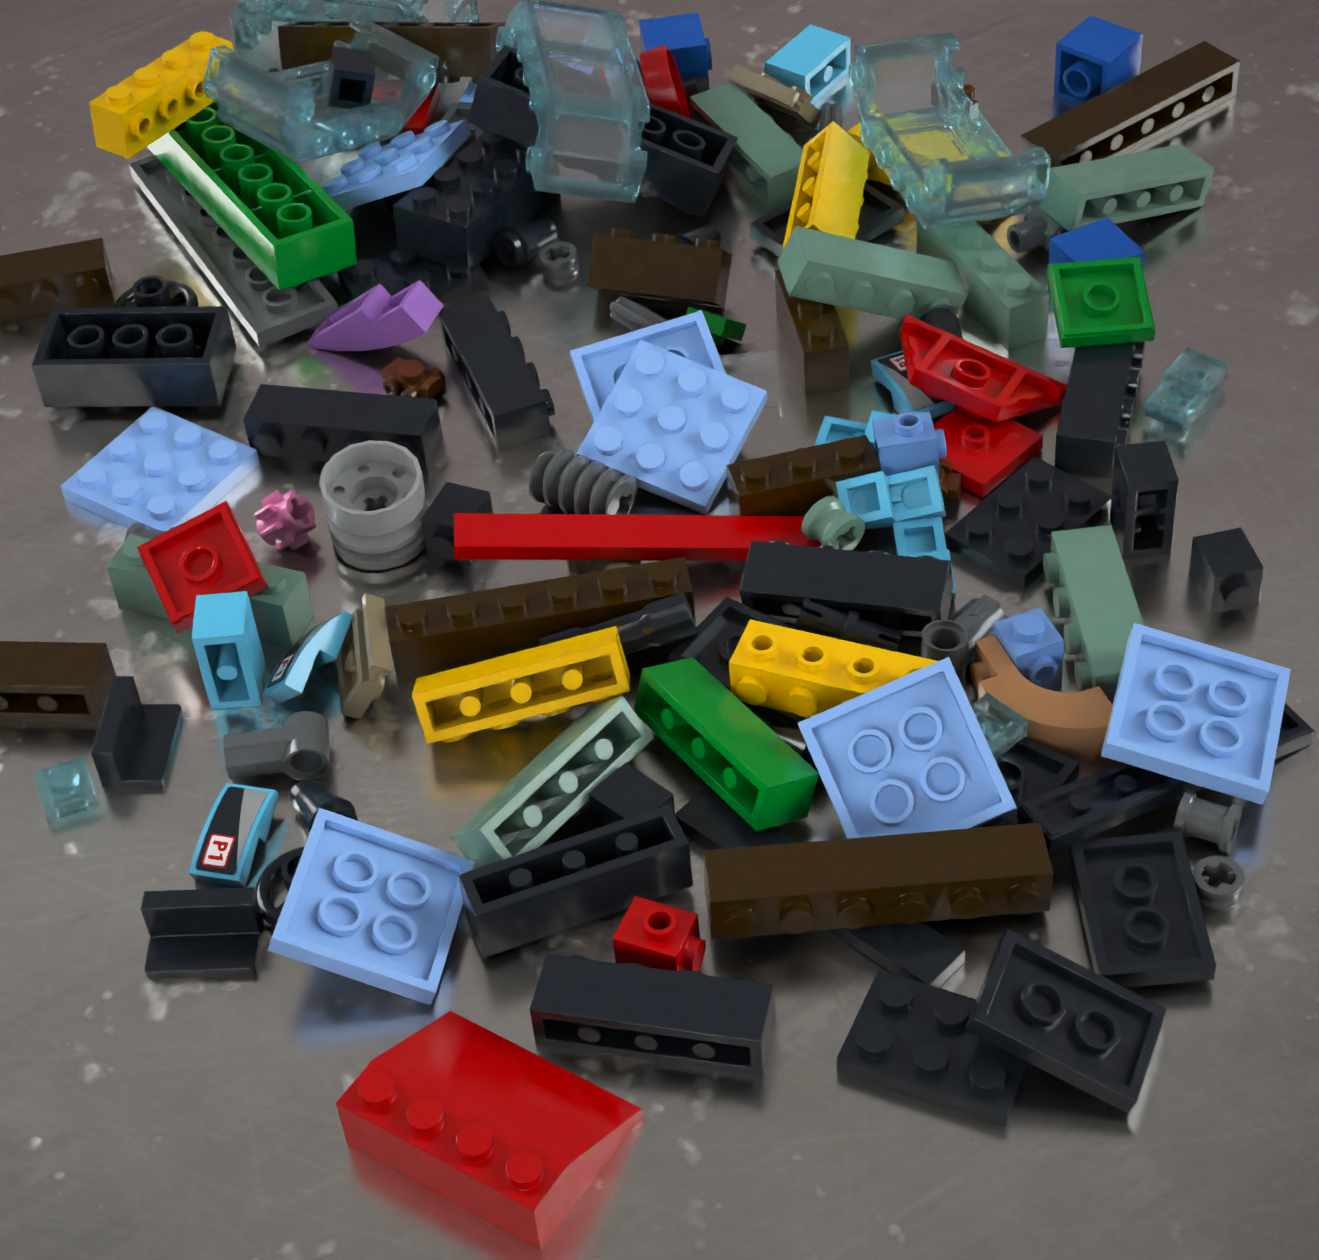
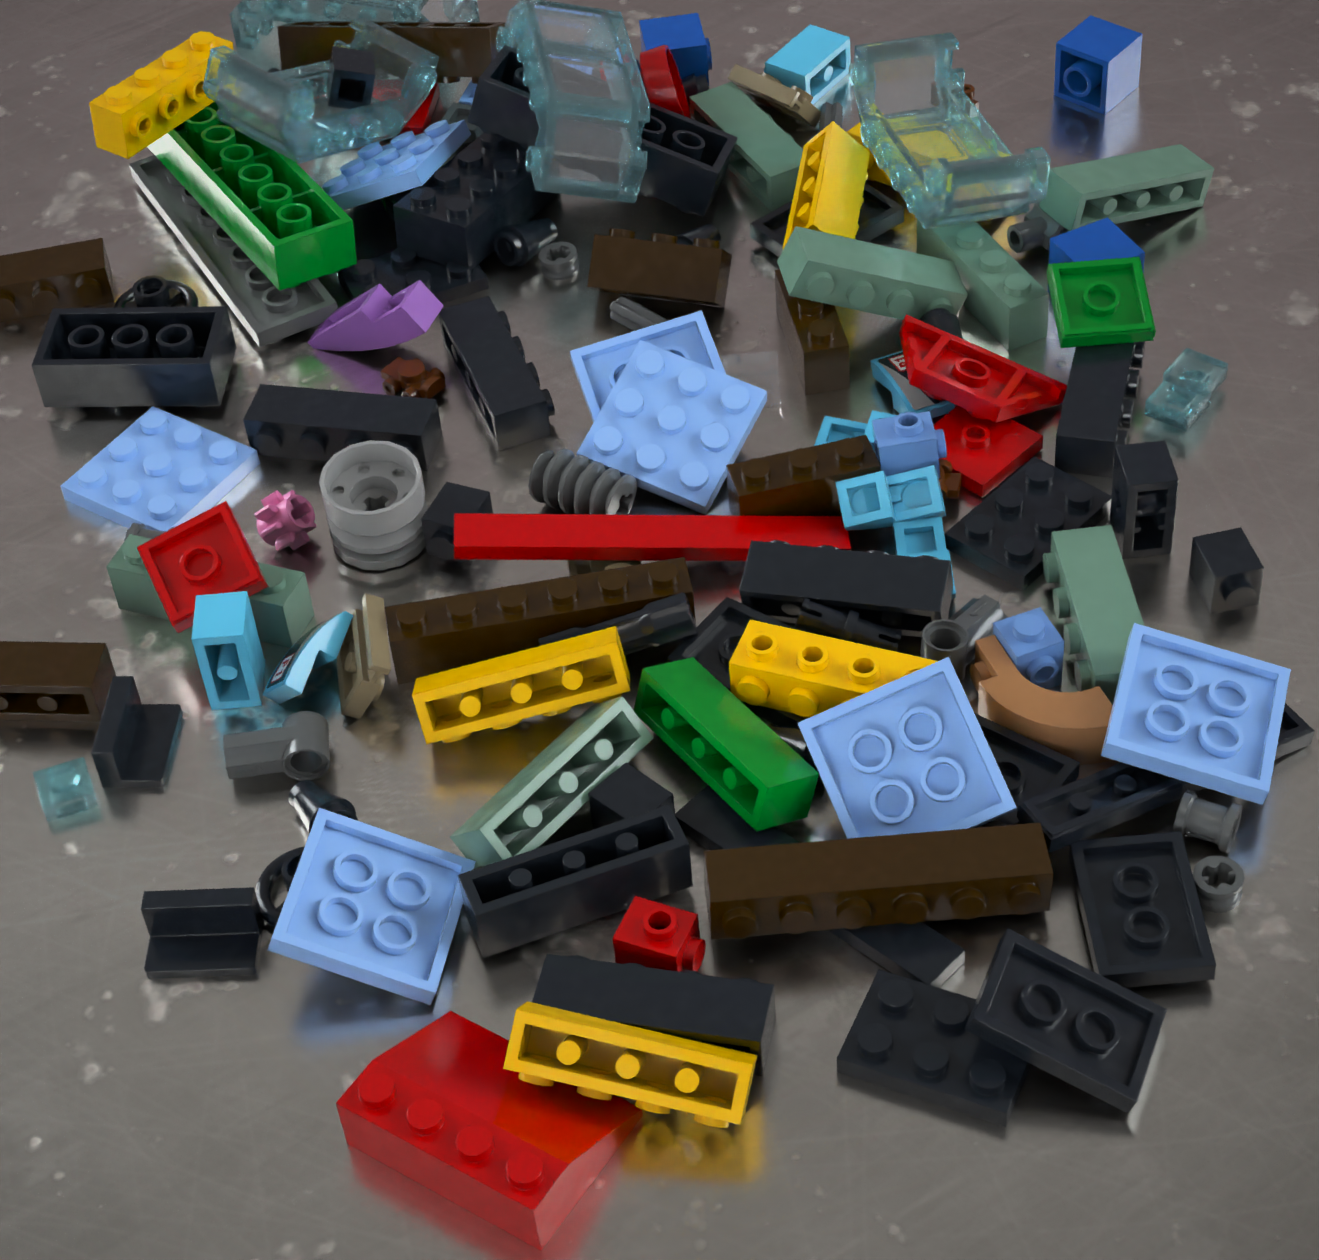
slope [188,783,279,888] -> none
green plate [686,307,747,345] -> none
sand green wheel [801,496,865,551] -> none
clear light blue plate [971,693,1028,760] -> none
dark brown brick [1019,41,1240,187] -> none
none -> yellow brick [503,1001,757,1128]

